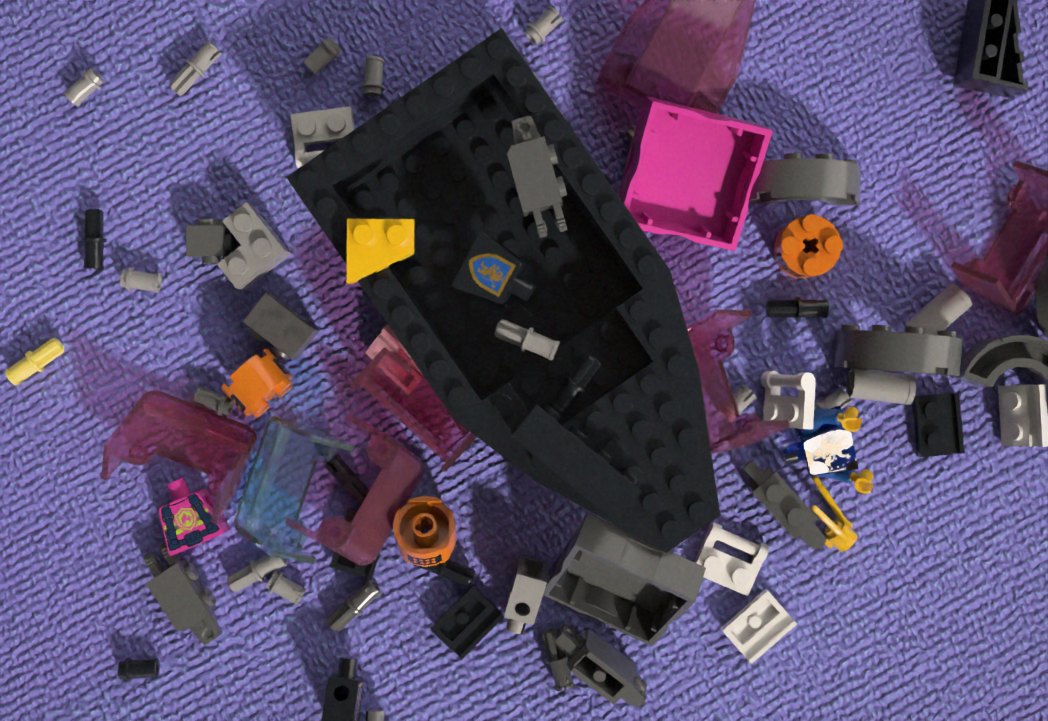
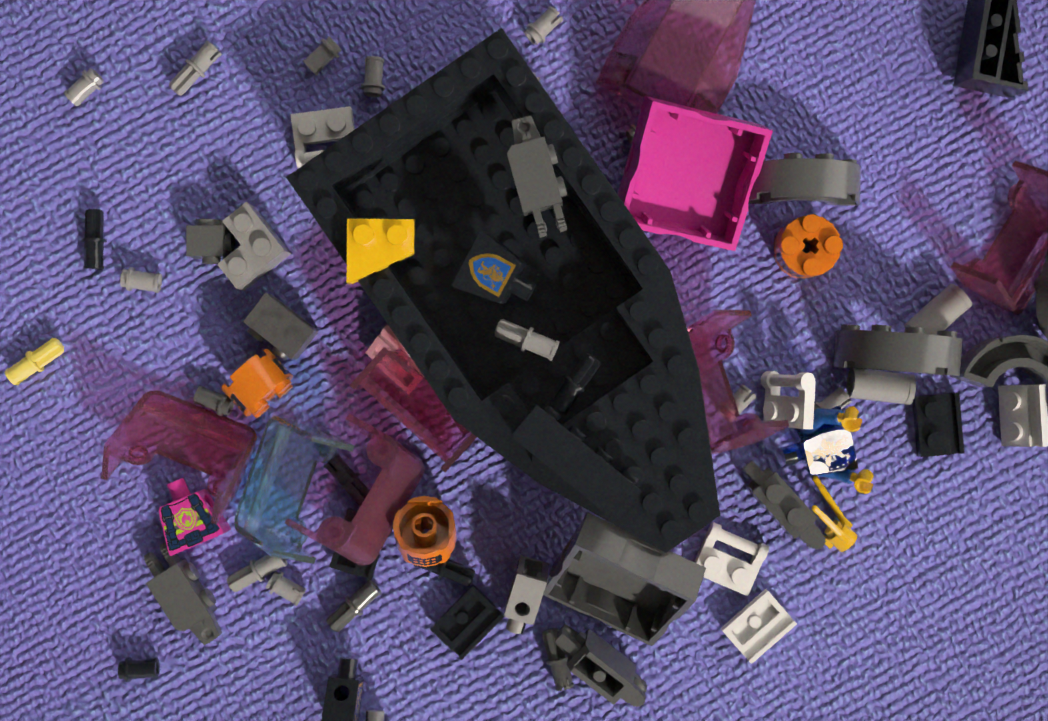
black axle [766,297,829,321] -> none

